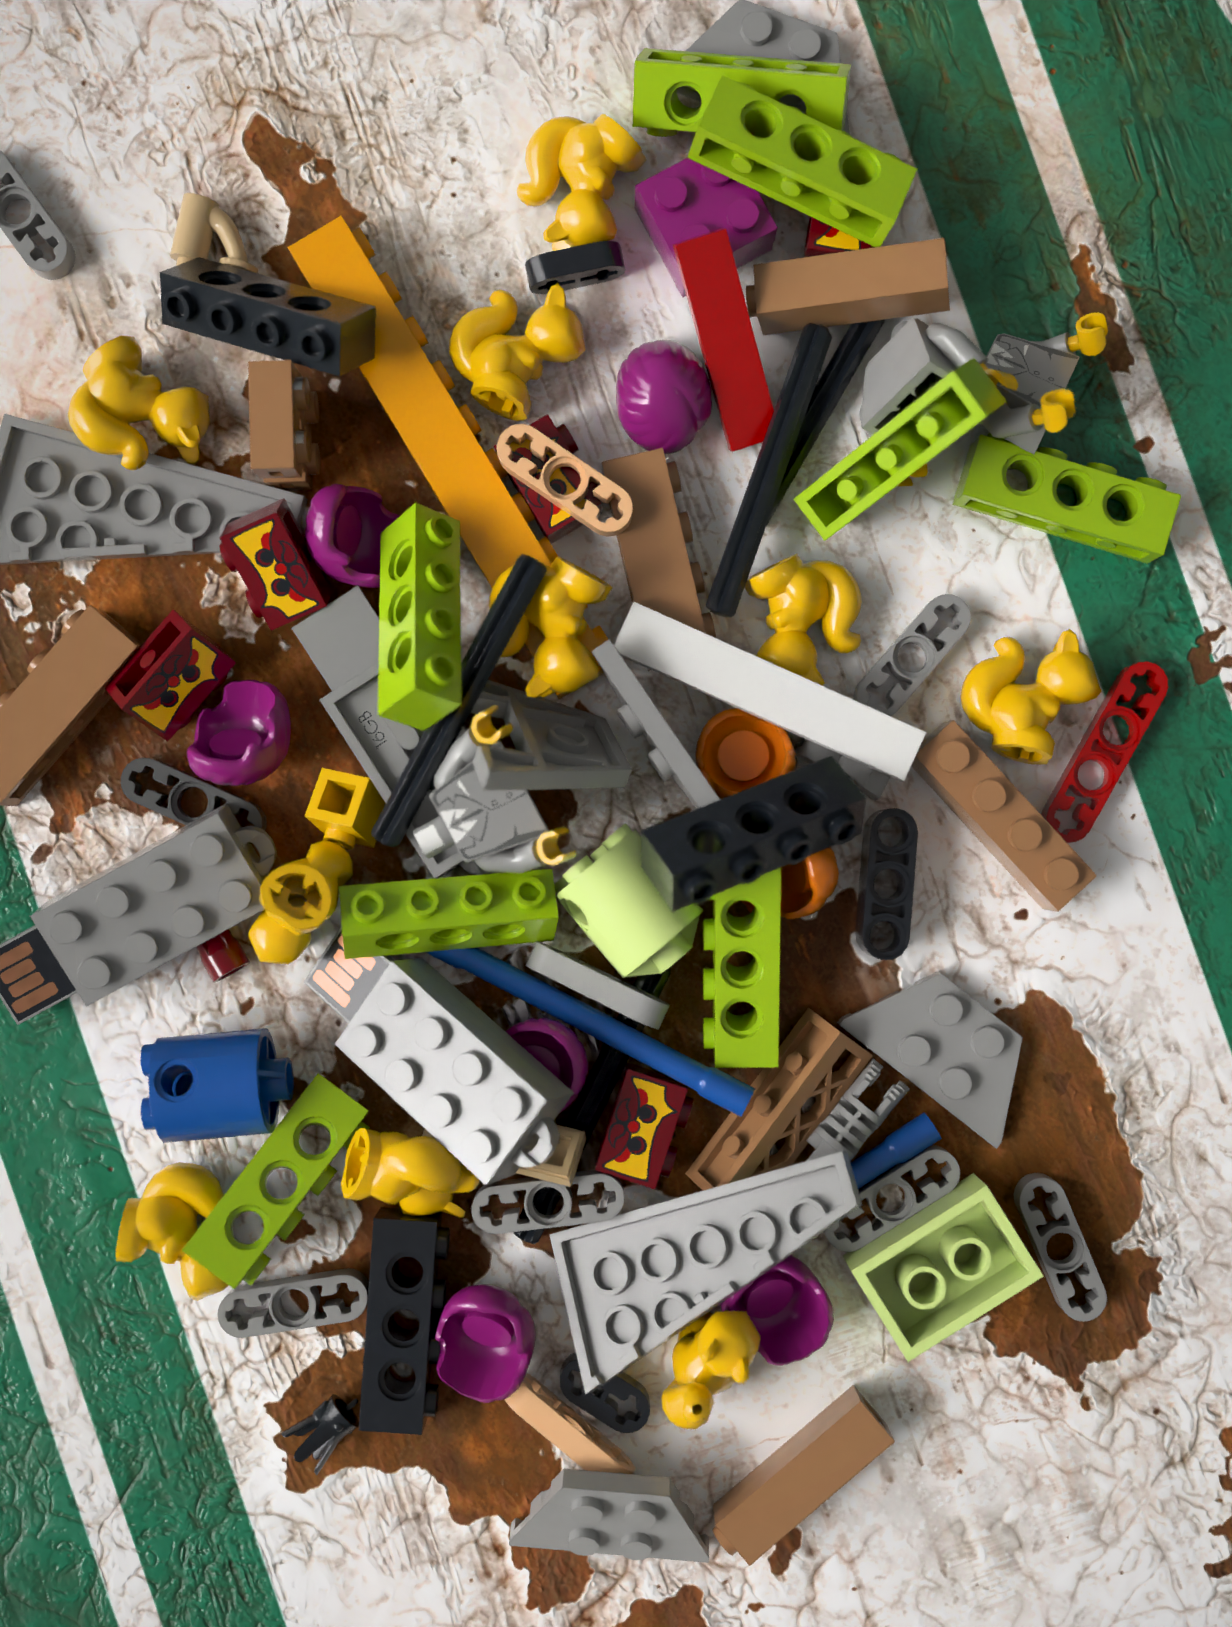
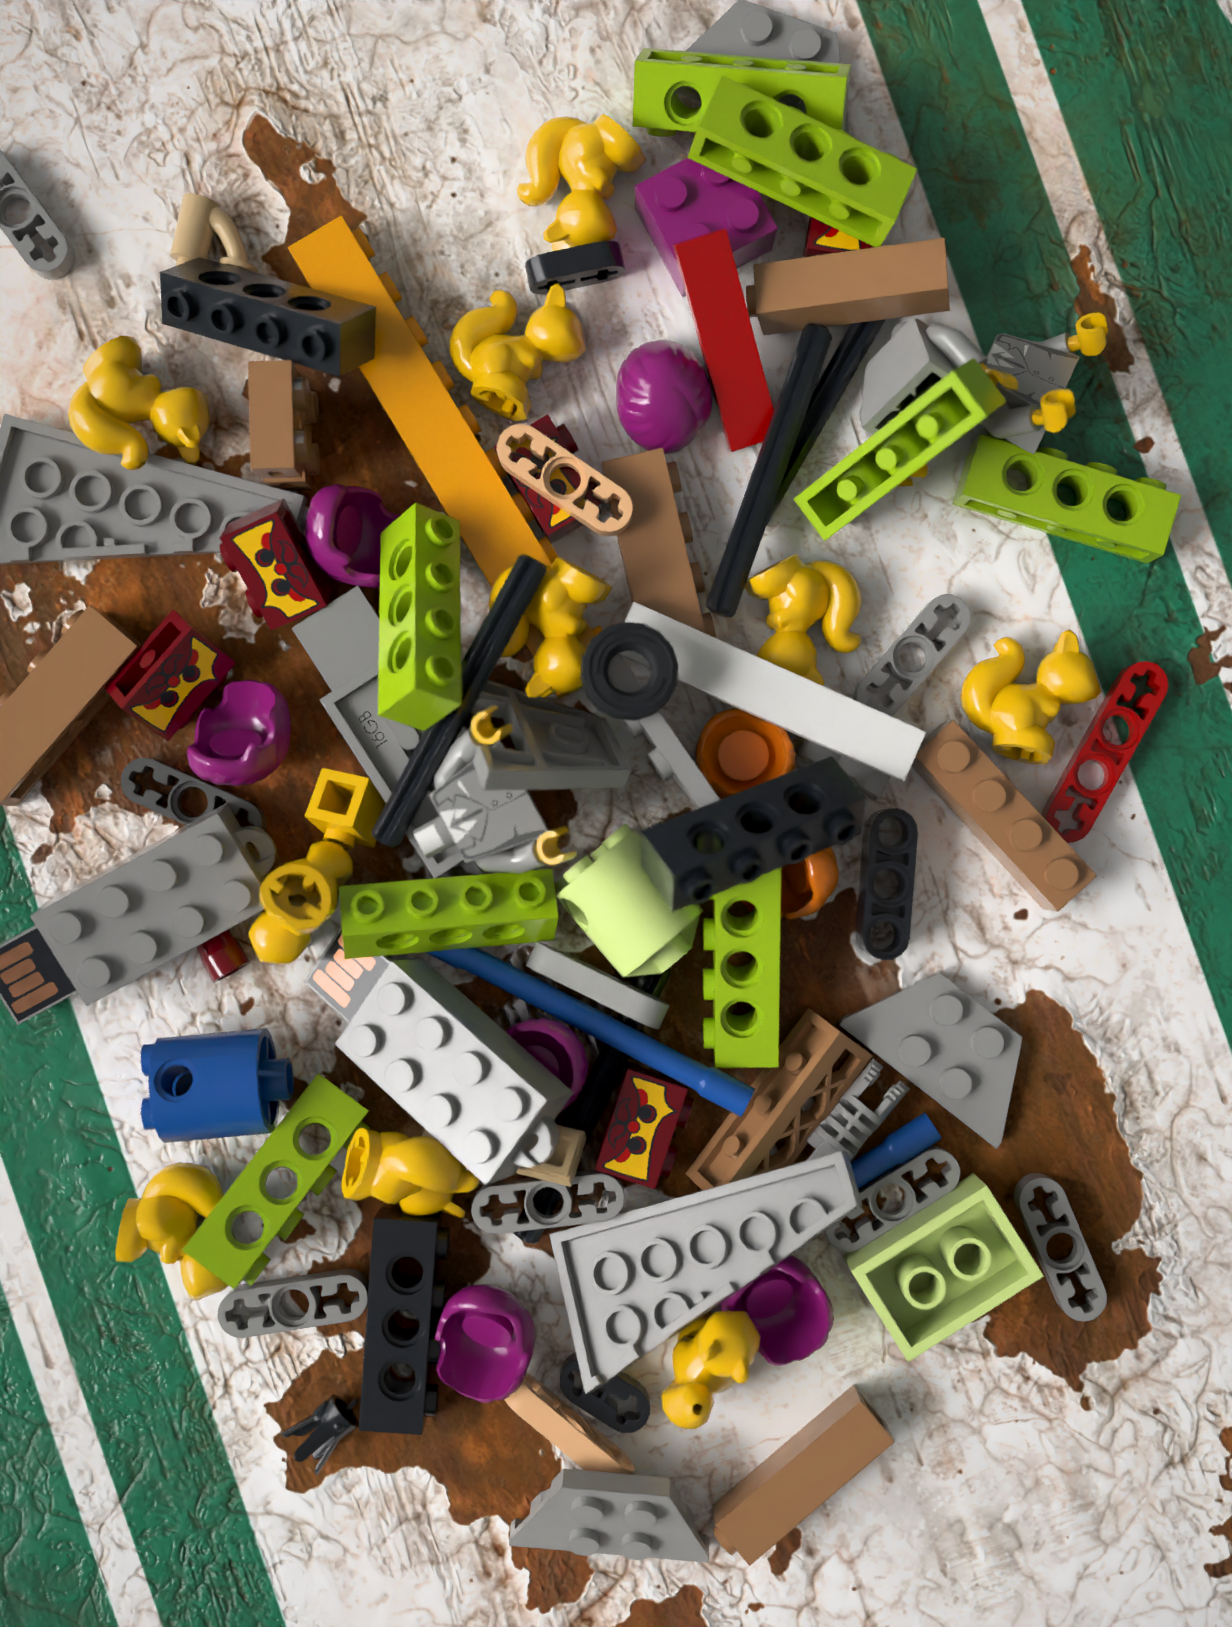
none -> black tyre [580,622,679,721]

